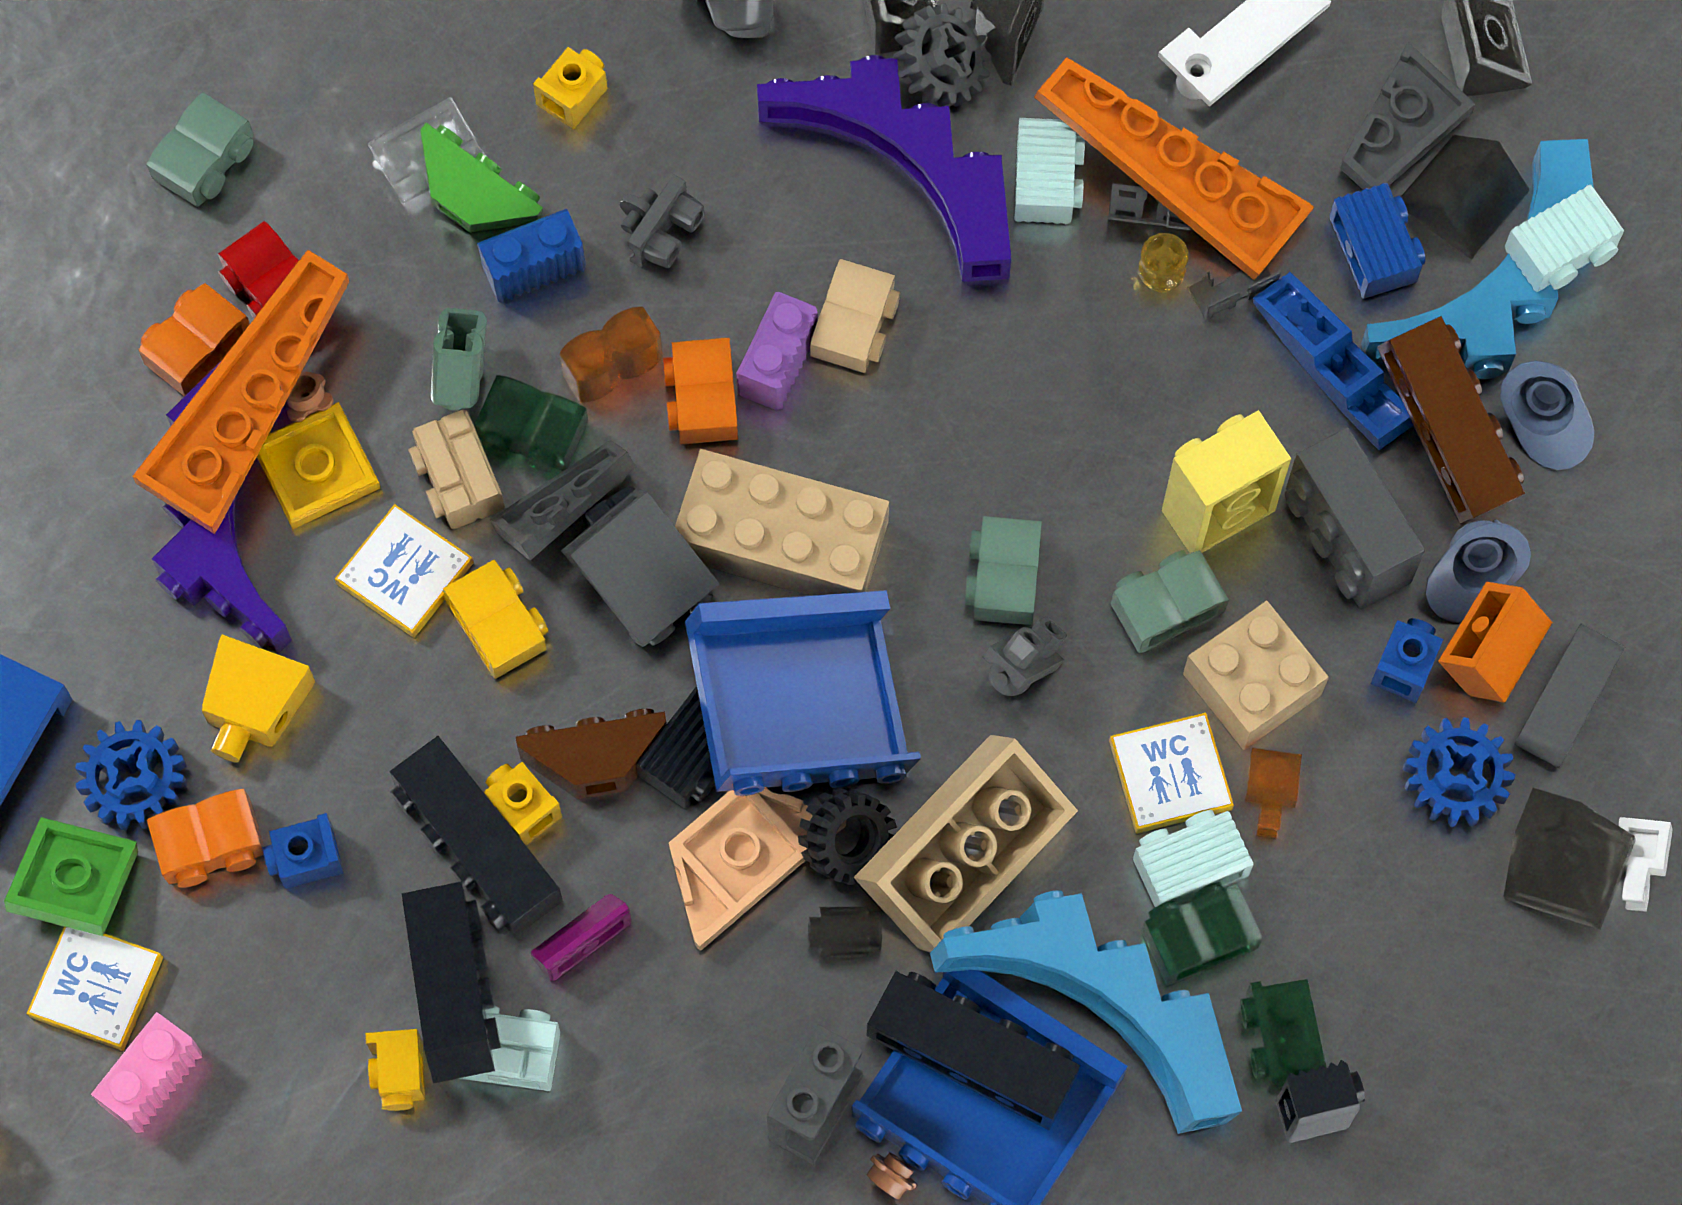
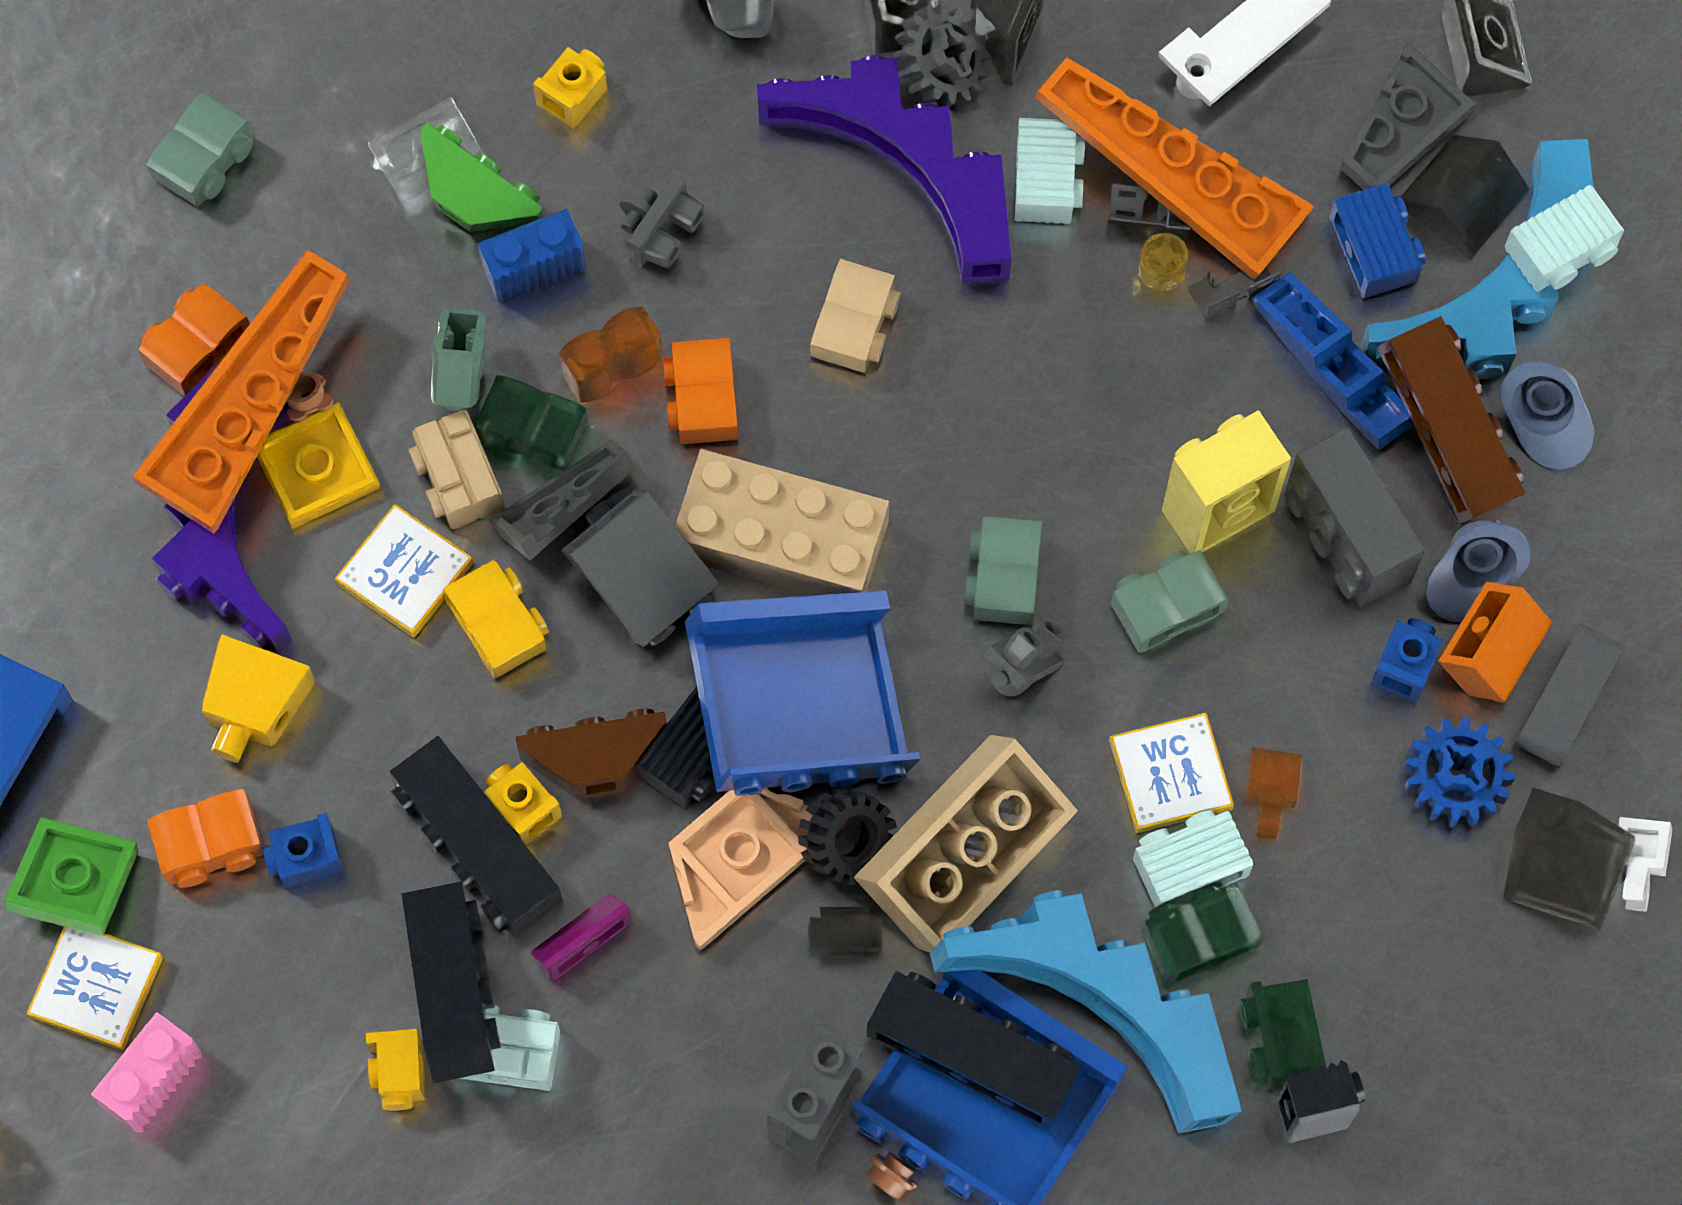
blue gear [75,720,187,831] -> none
red brick [218,221,299,318] -> none
medium lavender brick [736,292,818,411] -> none
tan brick [1183,600,1329,751] -> none

